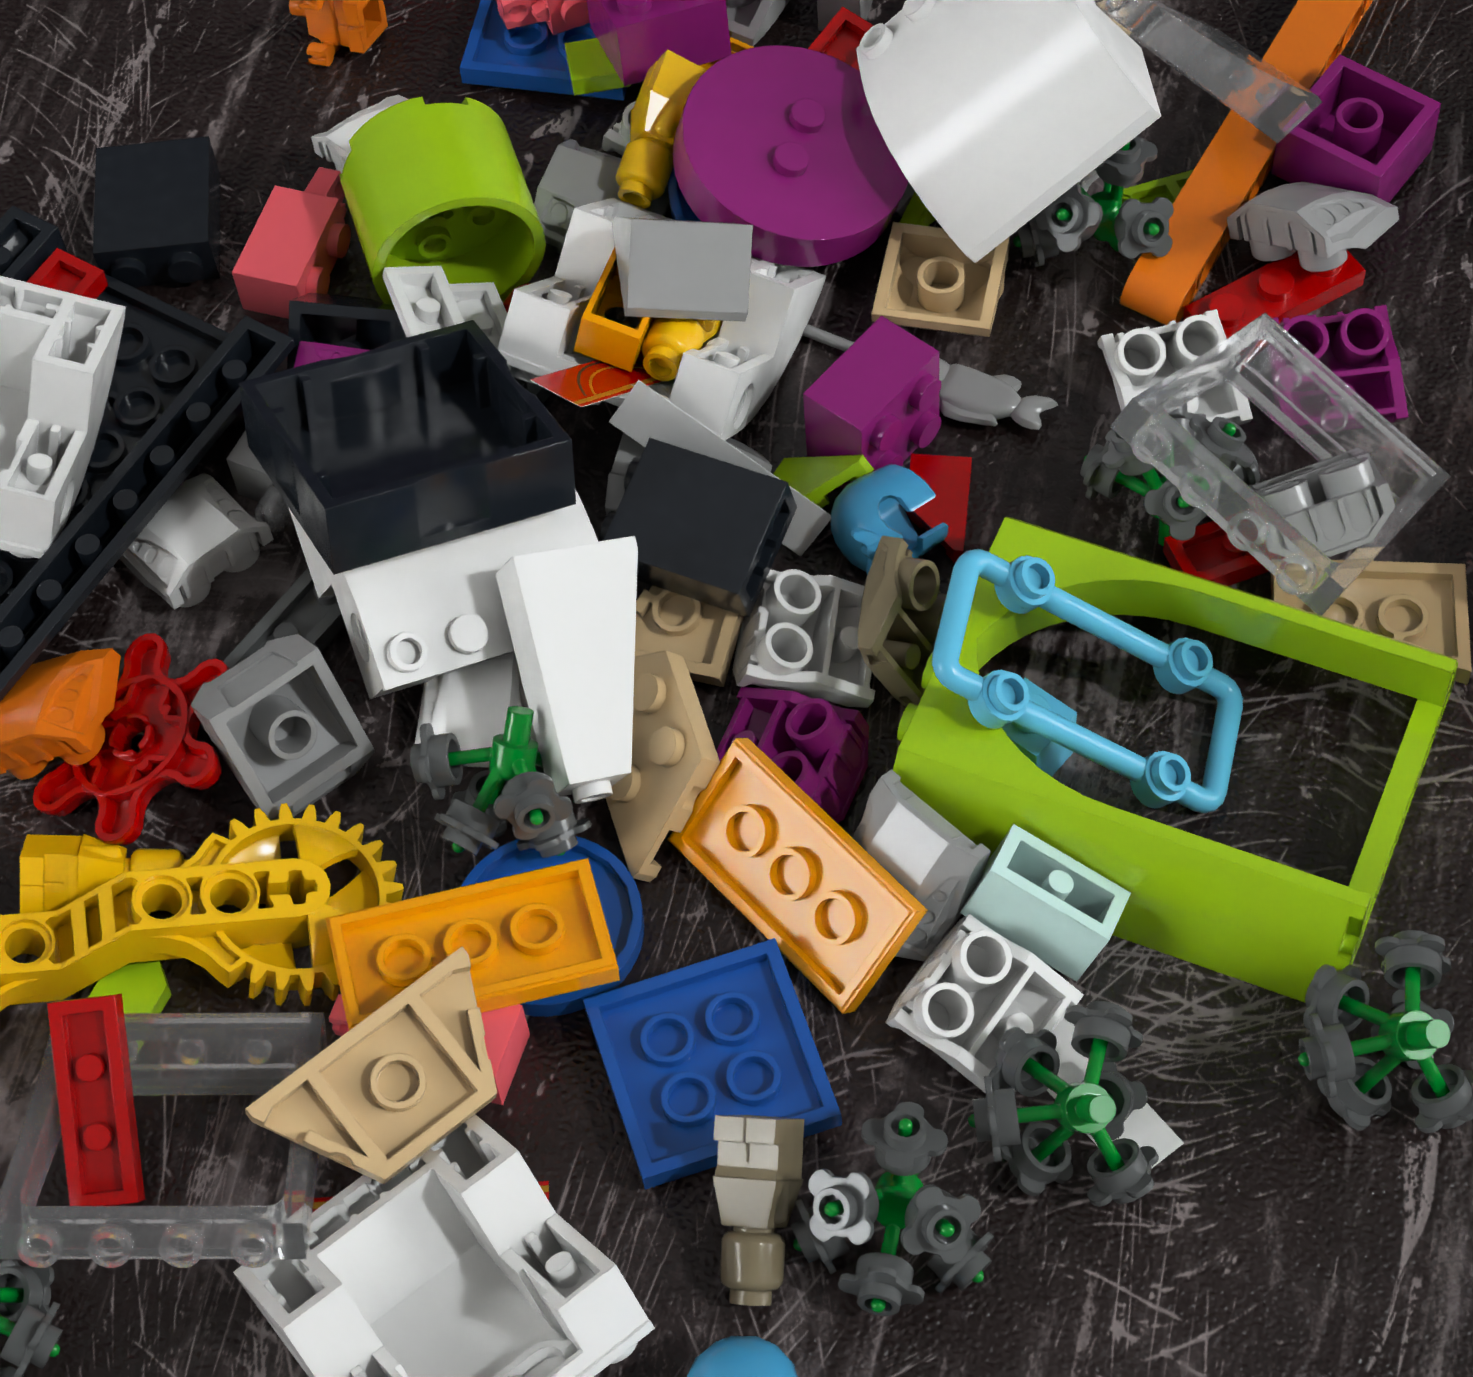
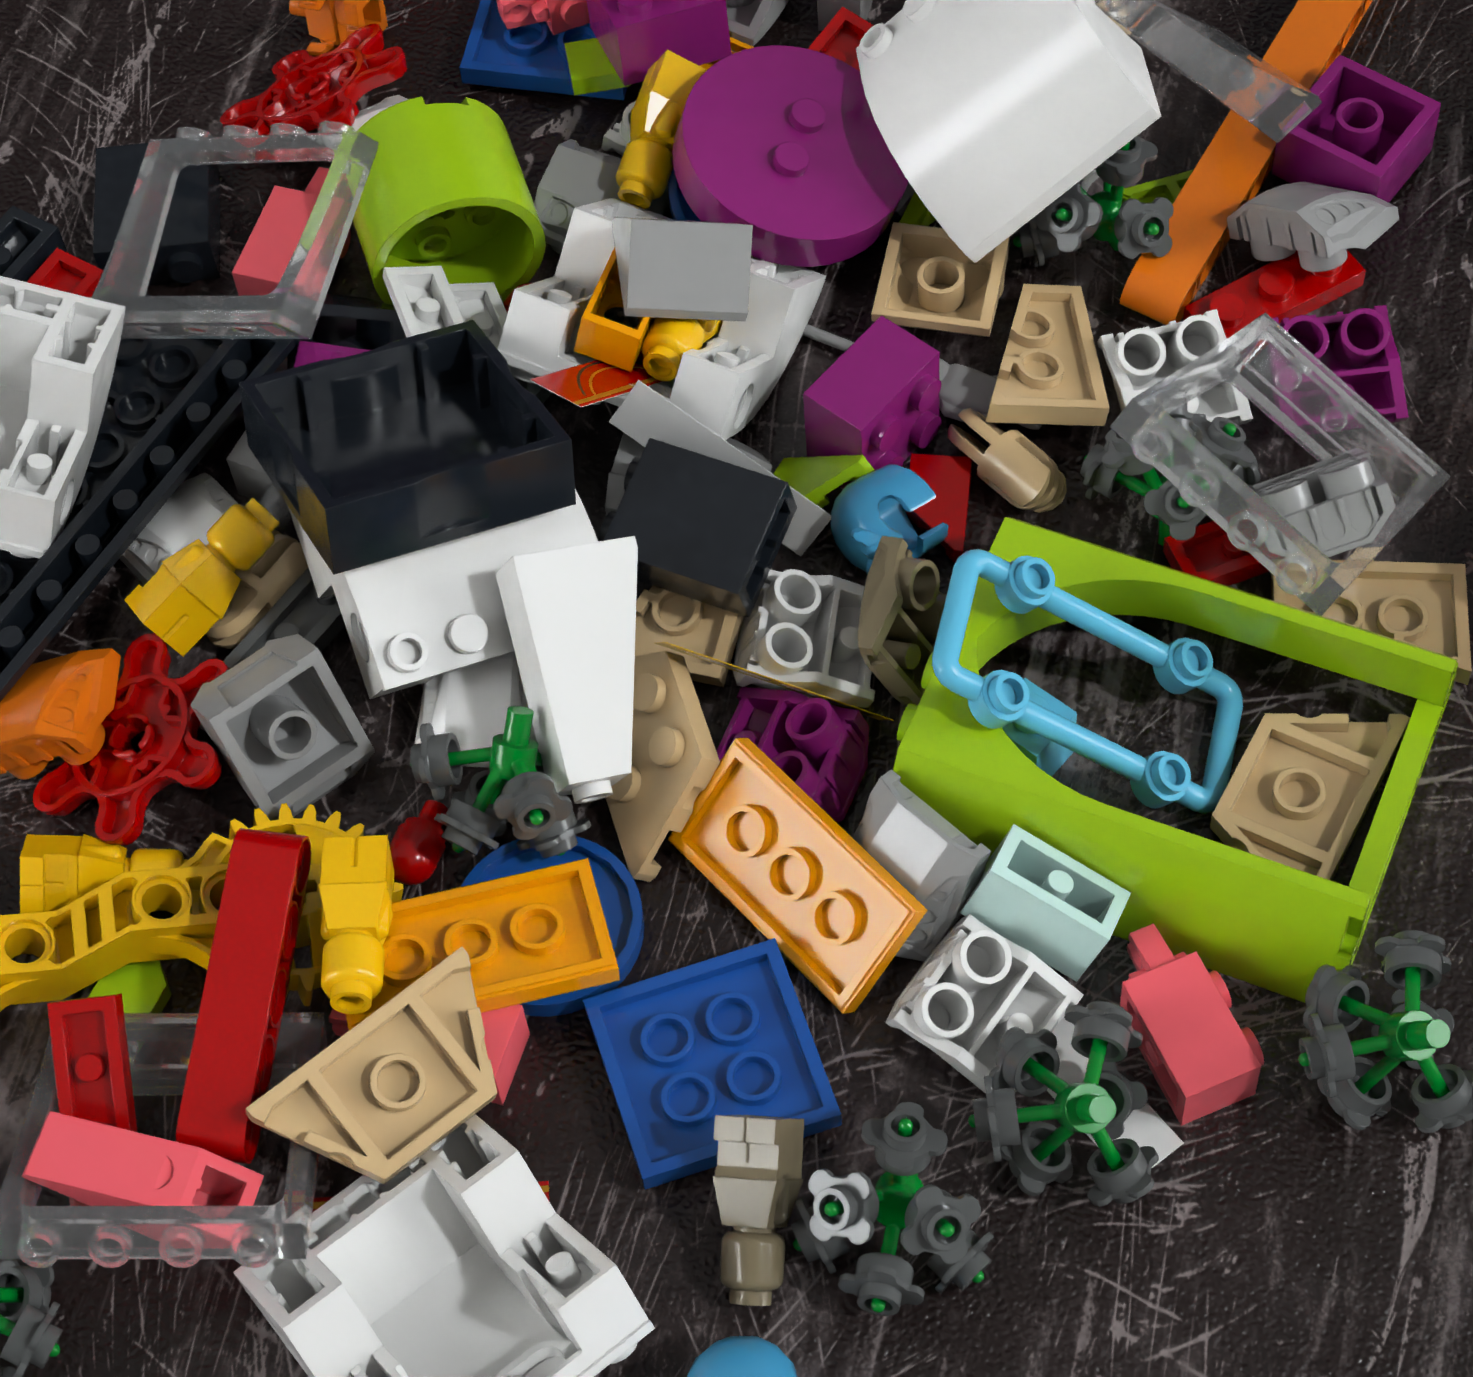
none -> coral slope [22,1111,264,1259]
none -> clear windscreen [91,121,379,339]
none -> yellow piece [124,497,280,657]
none -> red beam [176,828,311,1164]
none -> tan arm [206,529,308,649]
none -> red plate [220,24,407,162]
none -> yellow piece [318,835,394,1014]
none -> red cylinder [389,800,448,885]
none -> yellow sticker [655,642,894,721]
none -> tan arm [947,408,1067,513]
none -> tan wing [985,284,1110,426]
none -> coral hinge [1120,923,1264,1126]
none -> tan wing [1210,713,1410,881]

